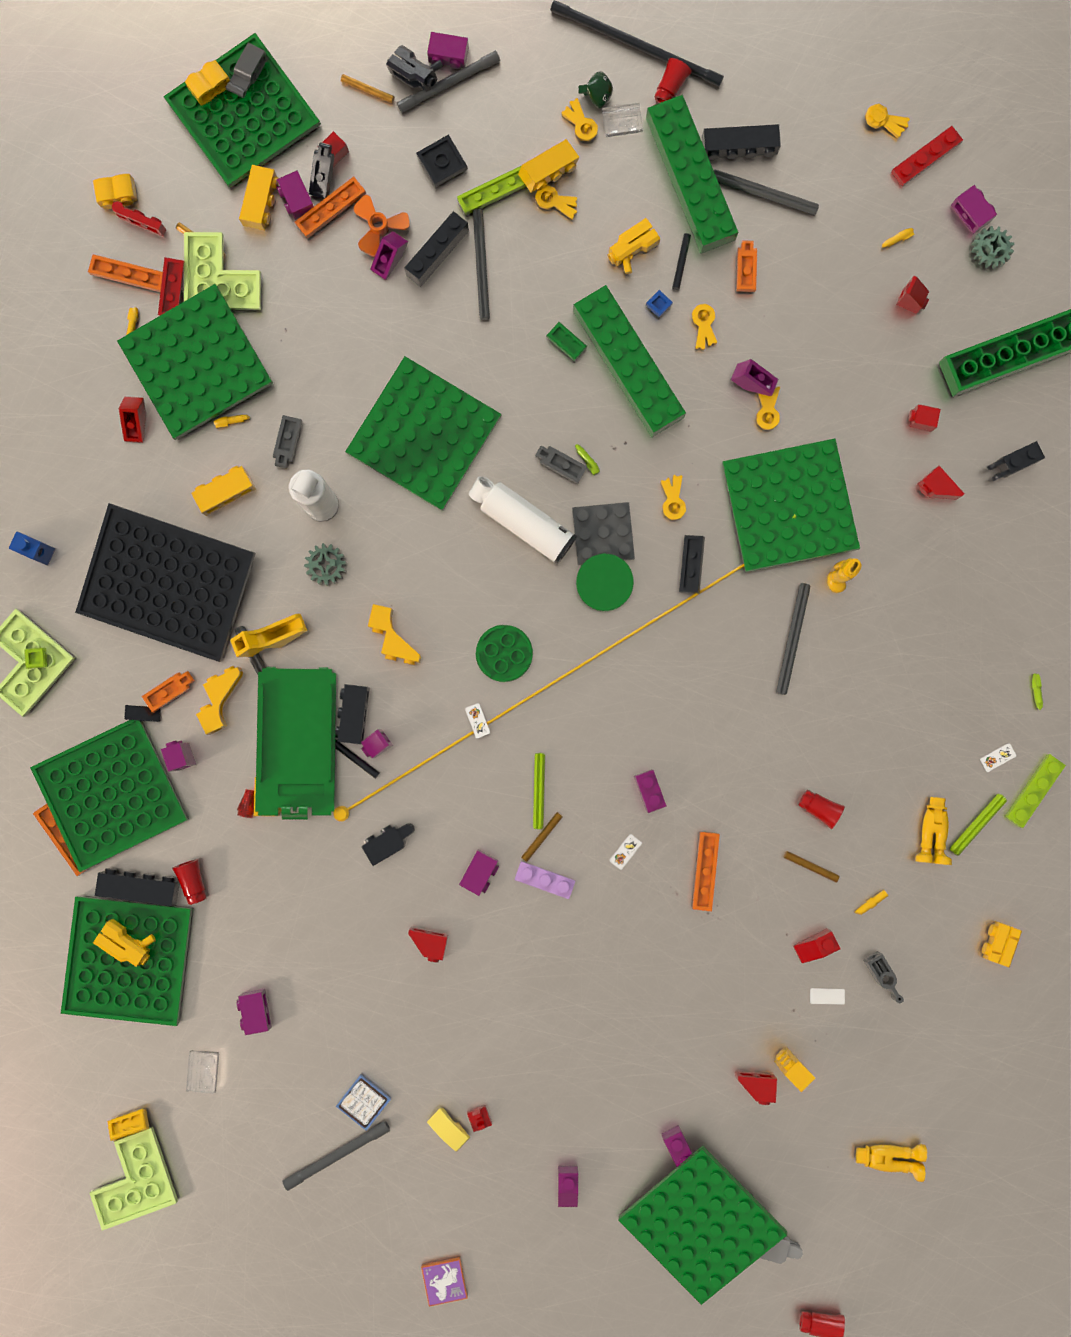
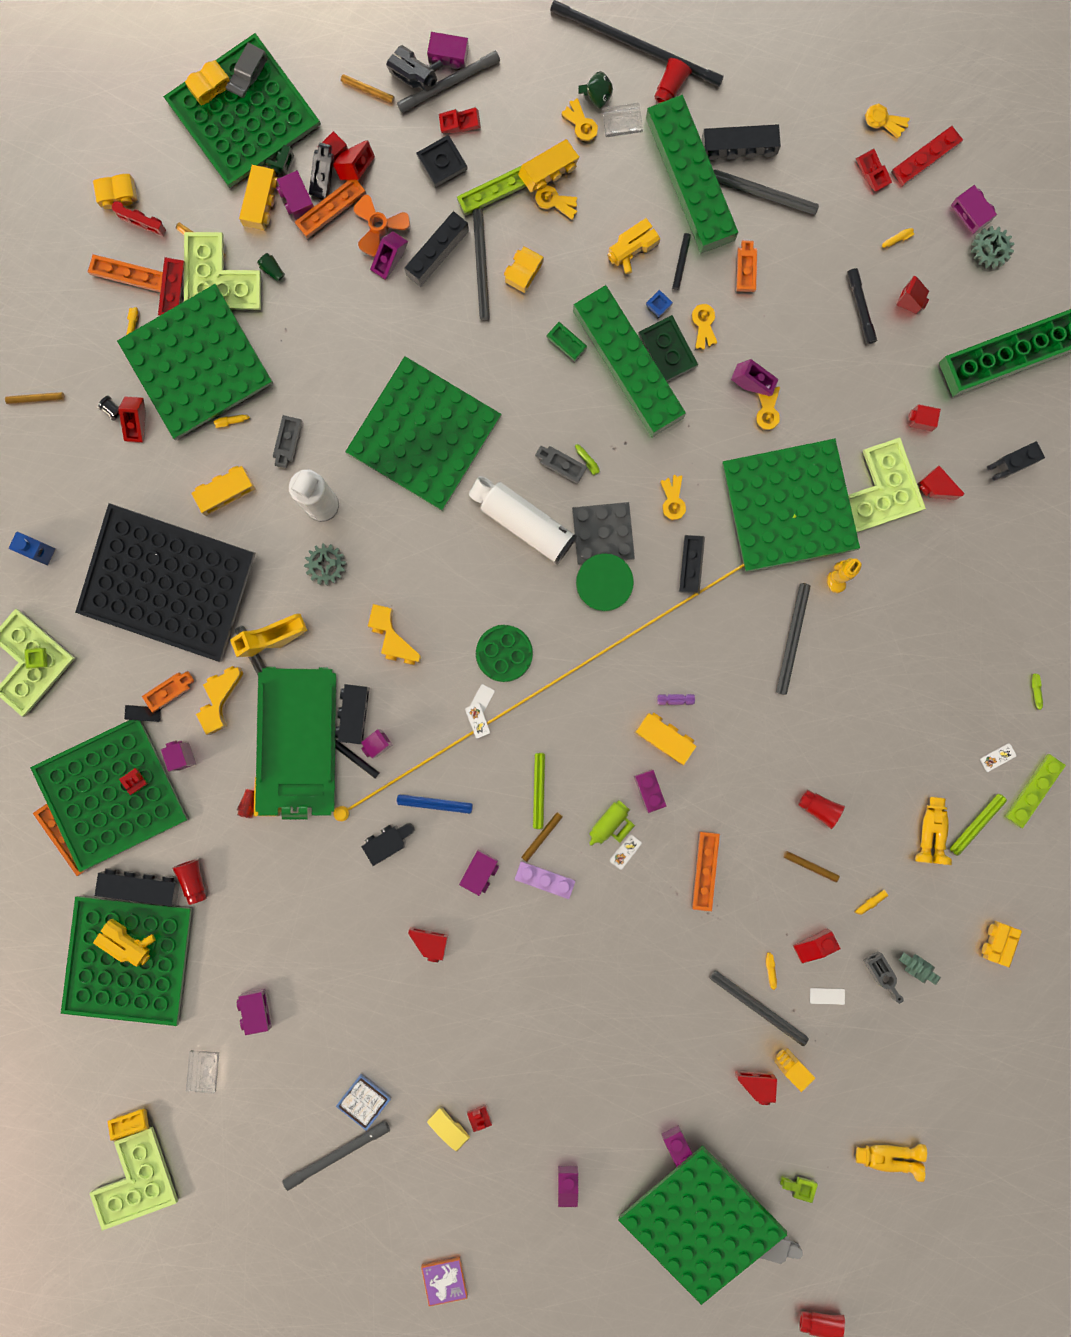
none -> pearl gold bar [5,392,64,404]
none -> black bush [97,395,120,421]
none -> red tile [119,768,148,795]
none -> dark green cone [257,253,285,282]
none -> dark green bracket [266,145,294,176]
none -> red slope [333,140,375,180]
none -> blue axle [397,794,473,814]
none -> red slope [439,107,481,133]
none -> white sticker [466,684,495,714]
none -> yellow brick [504,246,544,293]
none -> lime piece [589,800,635,846]
none -> yellow brick [635,712,697,765]
none -> dark green plate [638,315,698,382]
none -> medium lavender axle [657,694,695,705]
none -> dark grey axle [710,970,809,1046]
none -> yellow piece [766,952,777,990]
none -> lime plate [780,1176,818,1203]
none -> black piece [847,268,878,344]
none -> yellowish green plate [848,438,926,533]
none -> red slope [855,149,892,192]
none -> sand green gear [899,953,941,985]

